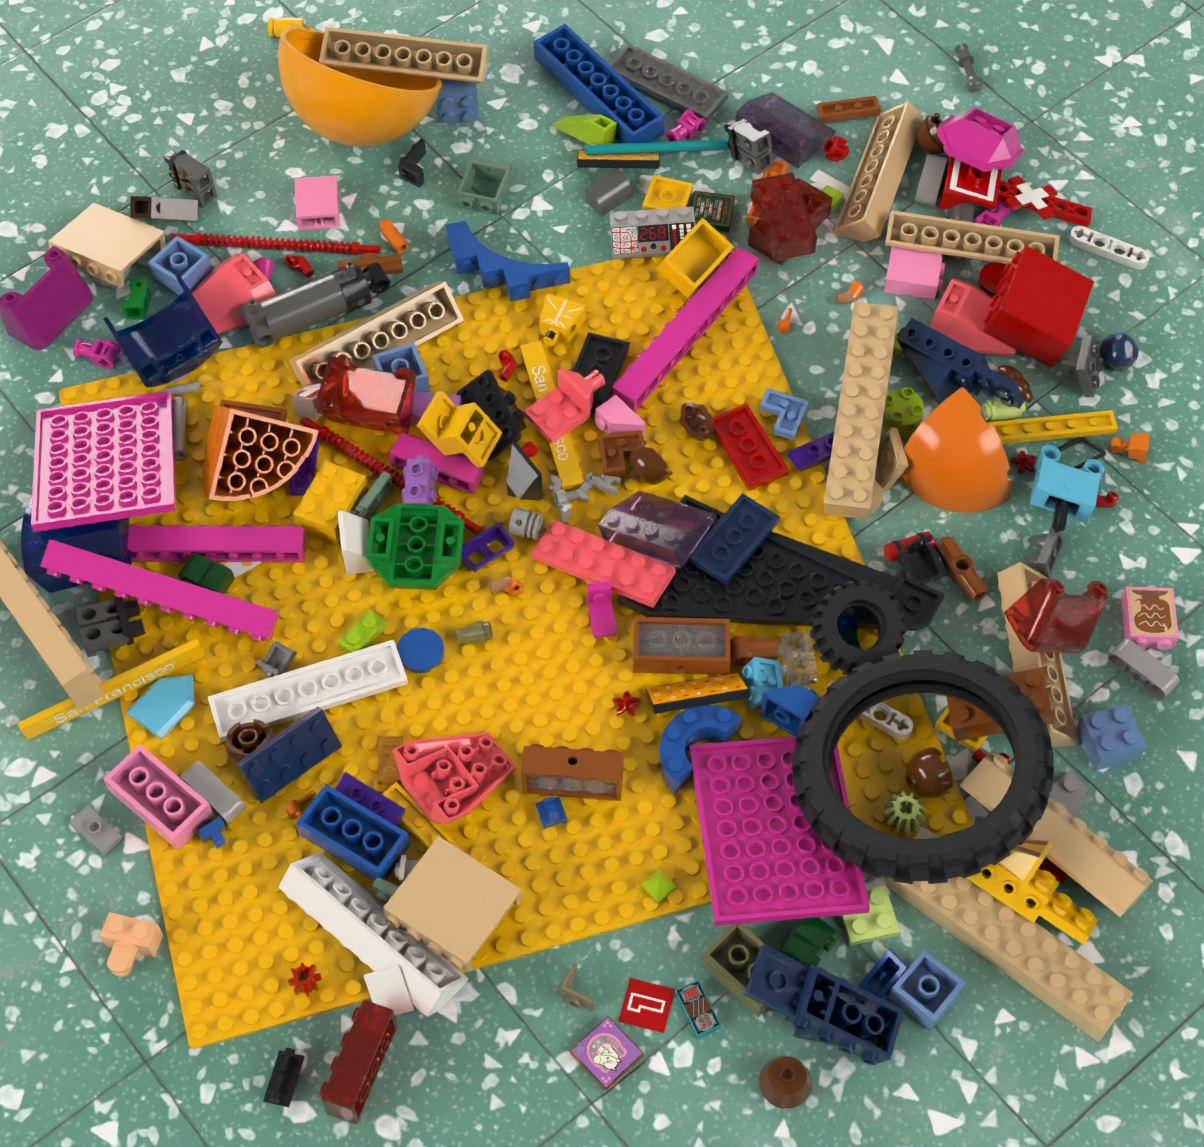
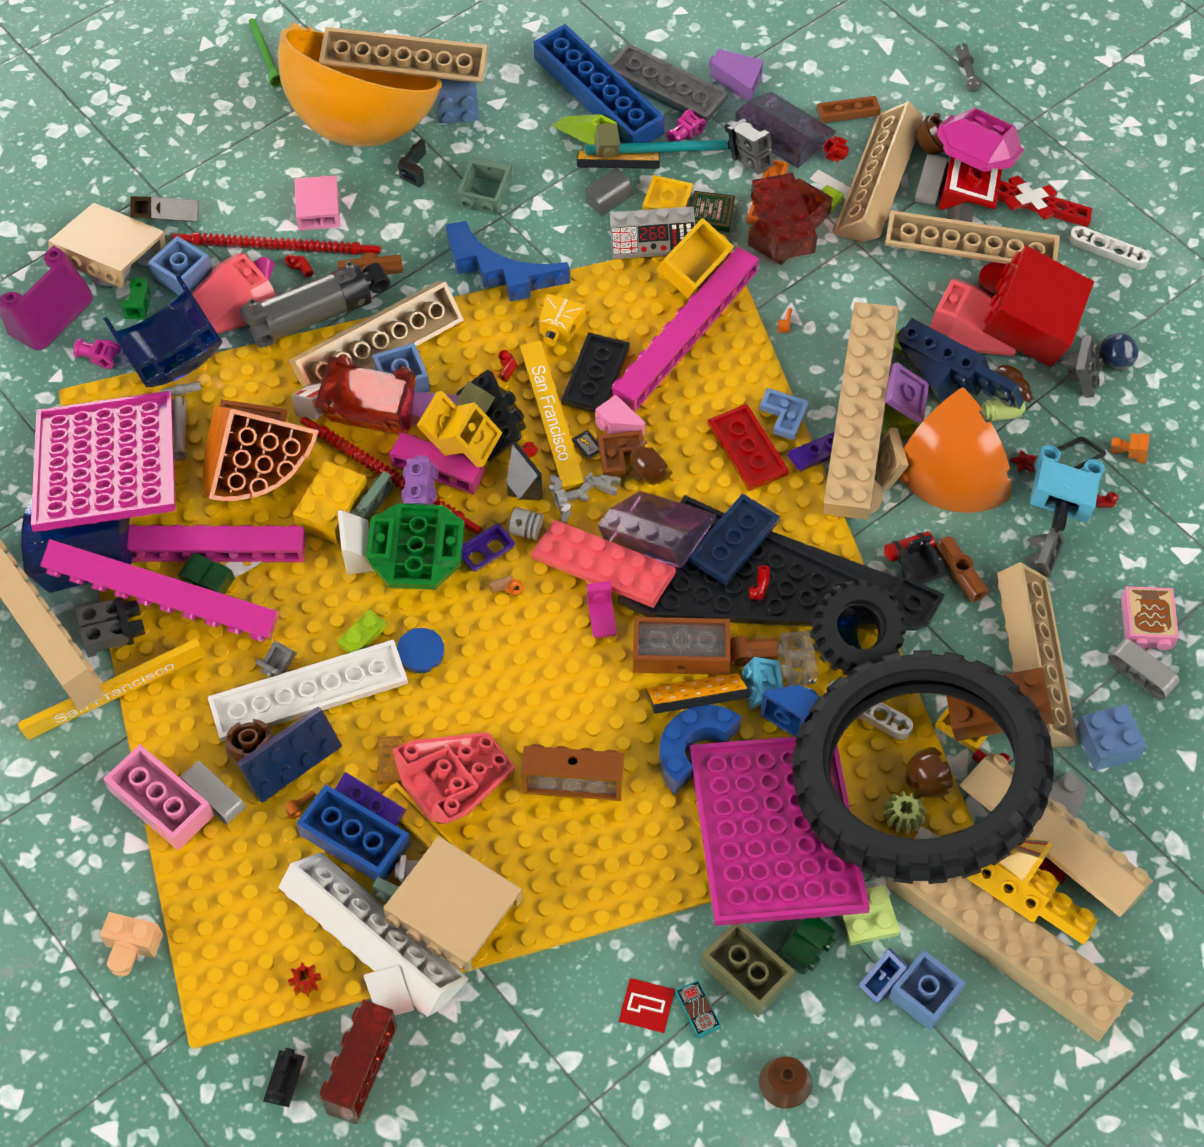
light grey plate [69,805,123,856] -> none
medium azure tile [126,674,195,740] -> none
dark grey hips [164,149,217,208] -> none
blue tile [198,817,226,849] -> none
yellow piece [268,17,305,38] -> none
dark purple plate [290,435,320,496] -> none
orange bar [379,219,409,254] -> none
olive cone [457,620,493,643] -> none
coral plate [523,369,606,444] -> none
blue tile [535,796,567,829] -> none
dark tan bracket [560,963,594,1011] -> none
tile [569,1016,644,1091] -> none
red plant [612,690,641,717] -> none
lime slope [641,869,677,903] -> none
reddish brown arm [679,401,714,441] -> none
dark blue wedge [744,945,904,1065] -> none
arm [836,281,864,304] -> none
bright pink brick [884,246,945,300] -> none
dark pink connector [973,201,1010,227] -> none
yellow plate [986,410,1118,445] -> none
clear red windscreen [1004,578,1108,653] -> none
none -> bright green piece [249,18,282,87]
none -> olive brick [455,381,495,414]
none -> sticker [572,431,600,459]
none -> olive brick [594,124,620,158]
none -> medium lavender slope [709,49,764,102]
none -> red arm [749,566,770,600]
none -> medium lavender plate [885,363,929,423]

